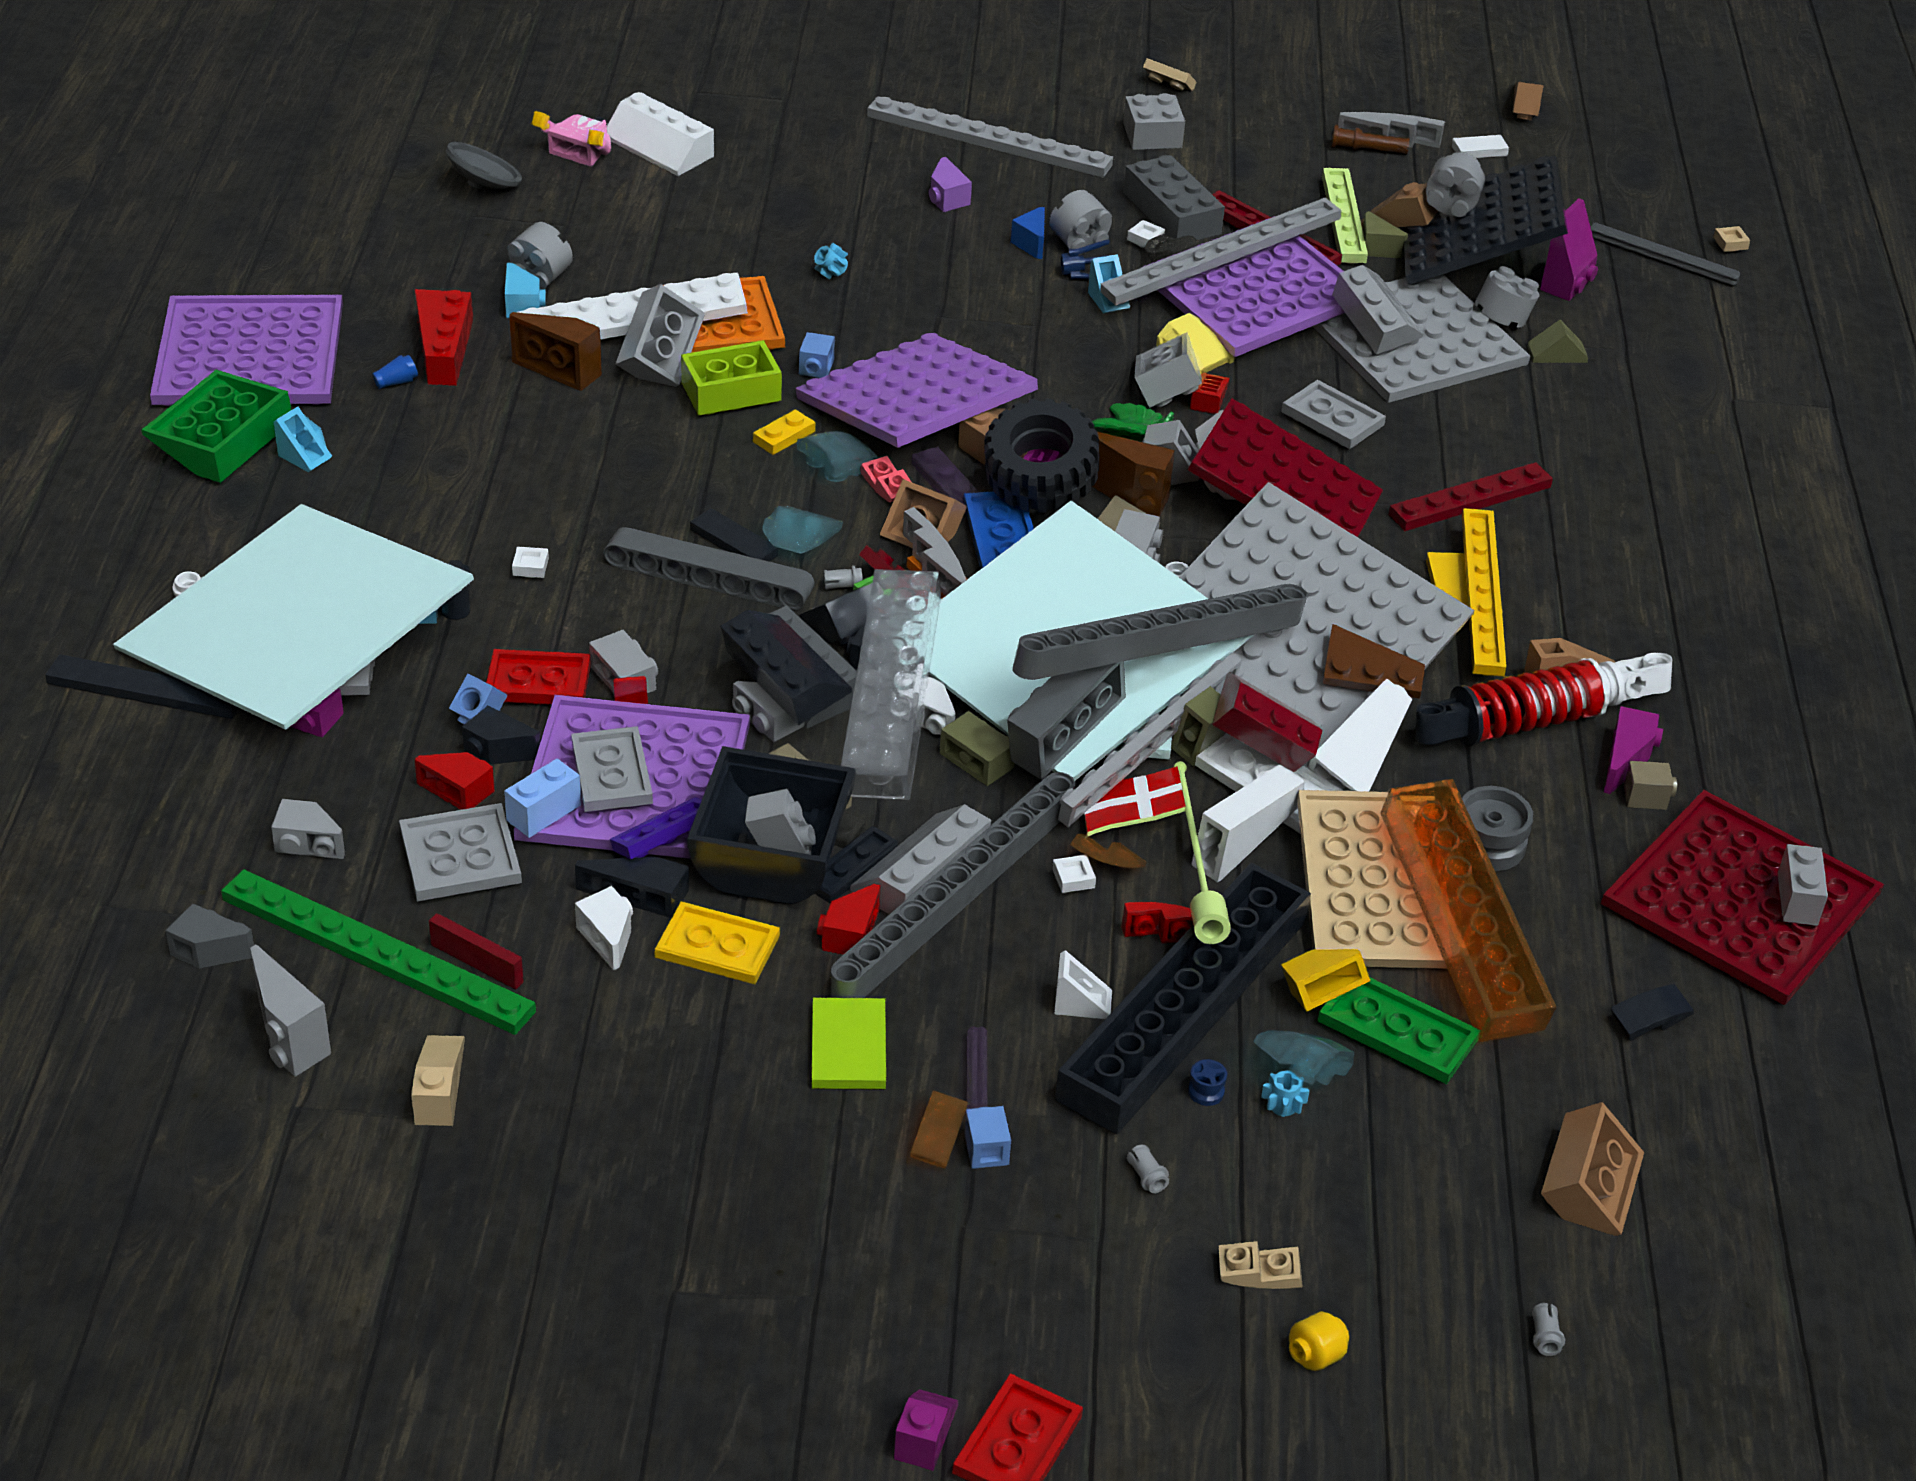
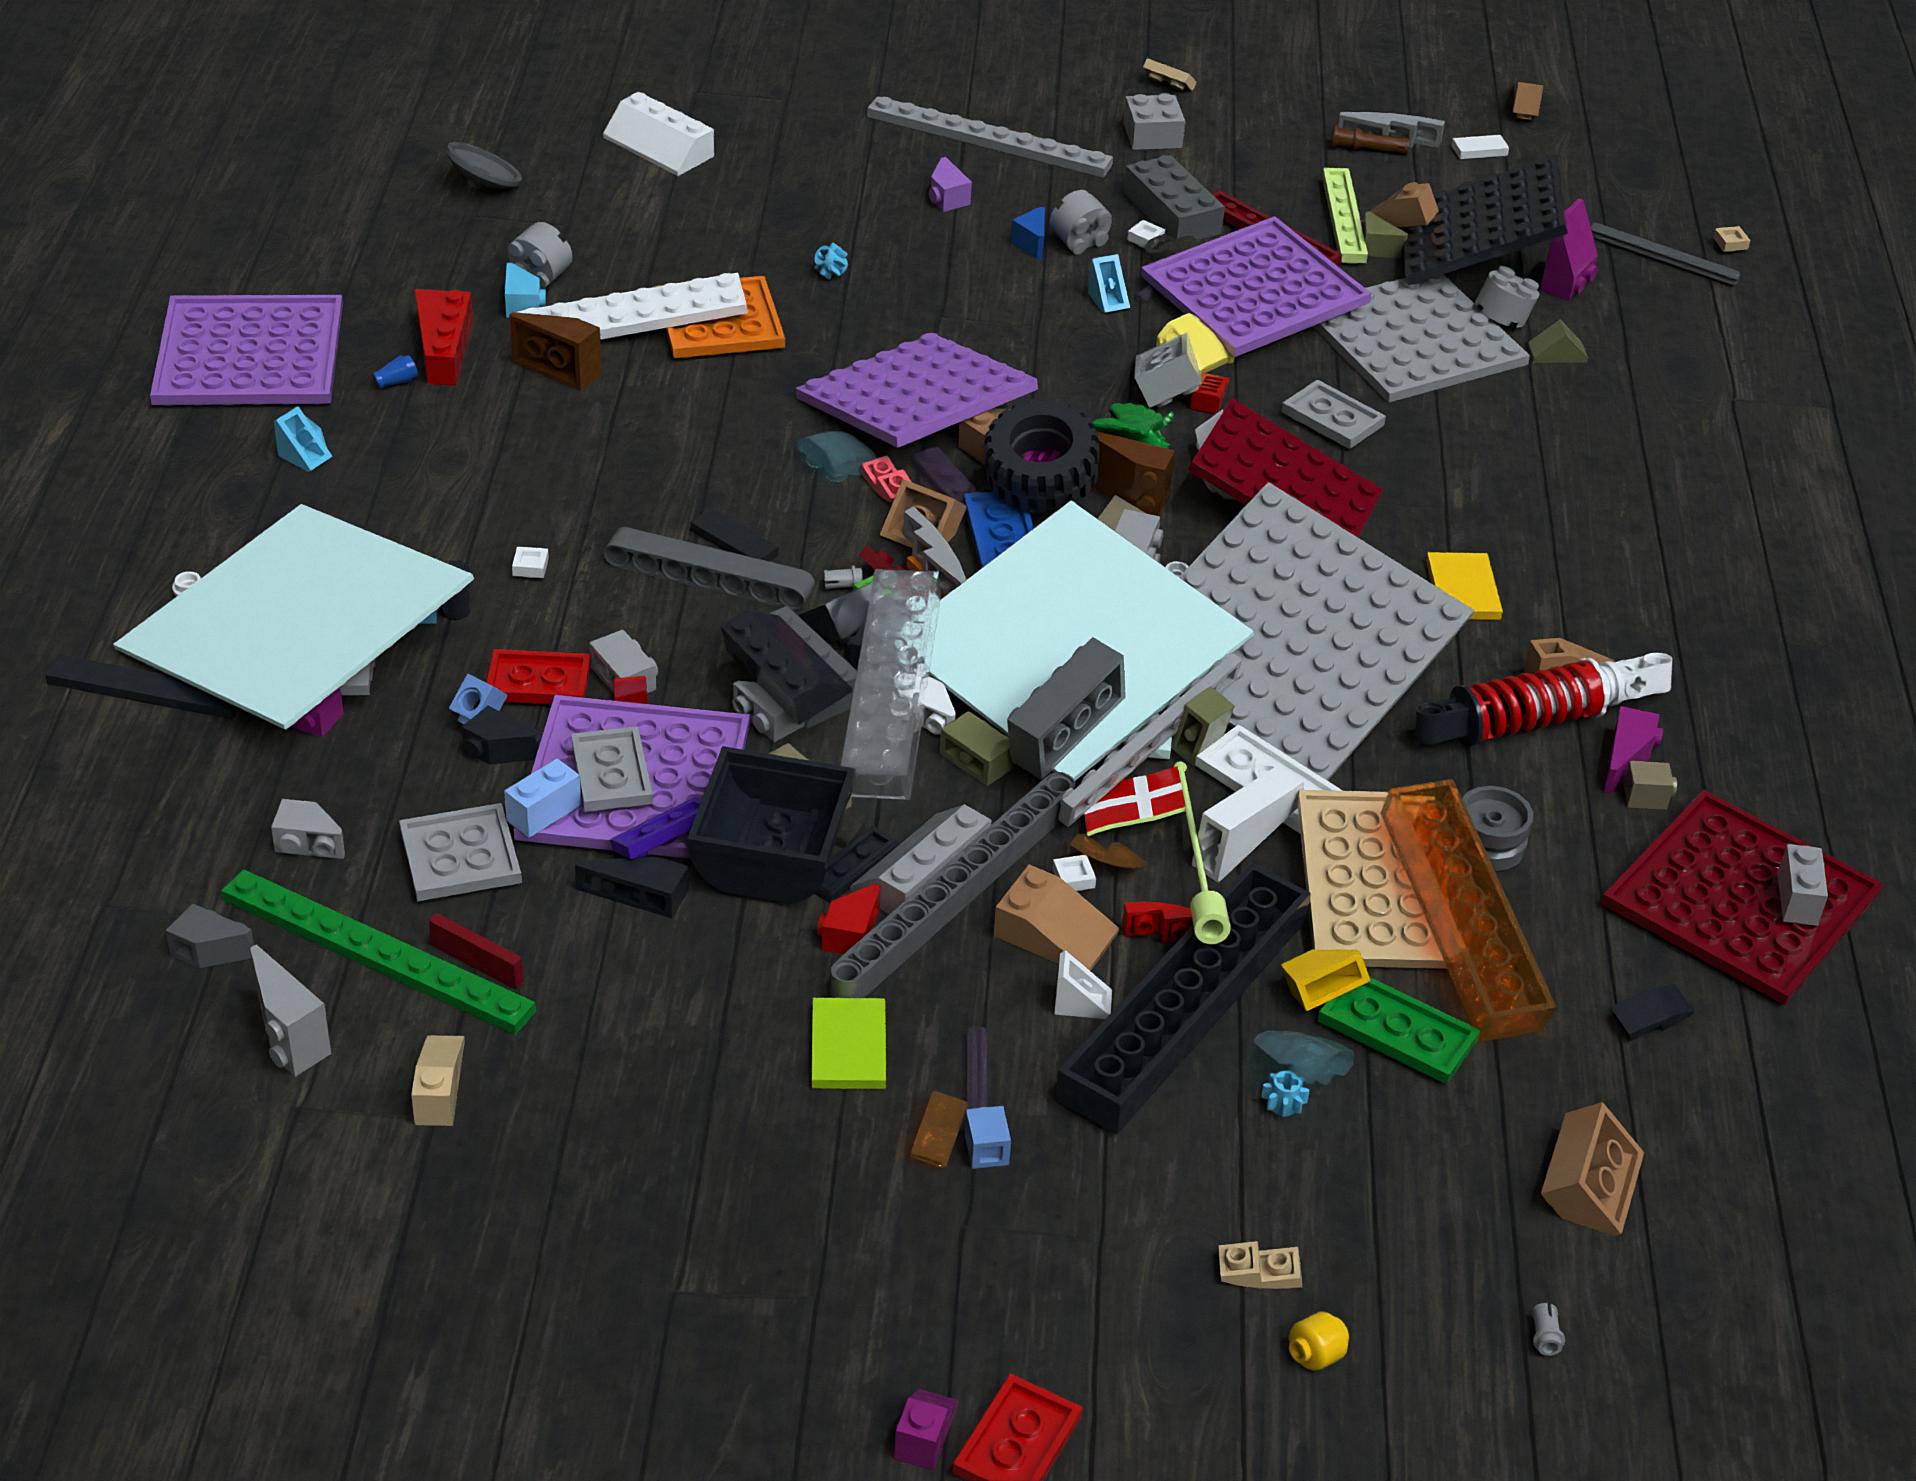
green slope [142,369,291,483] -> none
red slope [415,752,495,810] -> none
bright pink torso [531,111,611,167] -> none
white slope [575,886,633,970] -> none
light grey slope [616,284,705,387] -> none
yellow tile [655,901,780,984] -> none
lime brick [681,340,782,416] -> none
light grey slope [745,789,816,855] -> none
yellow plate [753,409,816,455] -> none
clear light blue slope [762,506,843,554] -> none
medium blue brick [799,332,835,378] -> none
dark grey beam [1012,584,1308,680] -> none
dark blue plant [1060,239,1116,280] -> none
light grey plate [1101,198,1341,306] -> none
light grey pin [1127,1144,1169,1193] -> none
light grey brick [1142,420,1199,485] -> none
dark blue wheel [1188,1059,1228,1106] -> none
dark red slope [1212,672,1323,772] -> none
white slope [1308,679,1412,792] -> none
reddish brown wing [1323,624,1425,699] -> none
light grey slope [1332,265,1423,355] -> none
dark red plate [1388,462,1553,531] -> none
light grey brick [1426,152,1485,217] -> none
yellow plate [1462,508,1507,676] -> none
none -> medium nougat slope [994,864,1119,971]

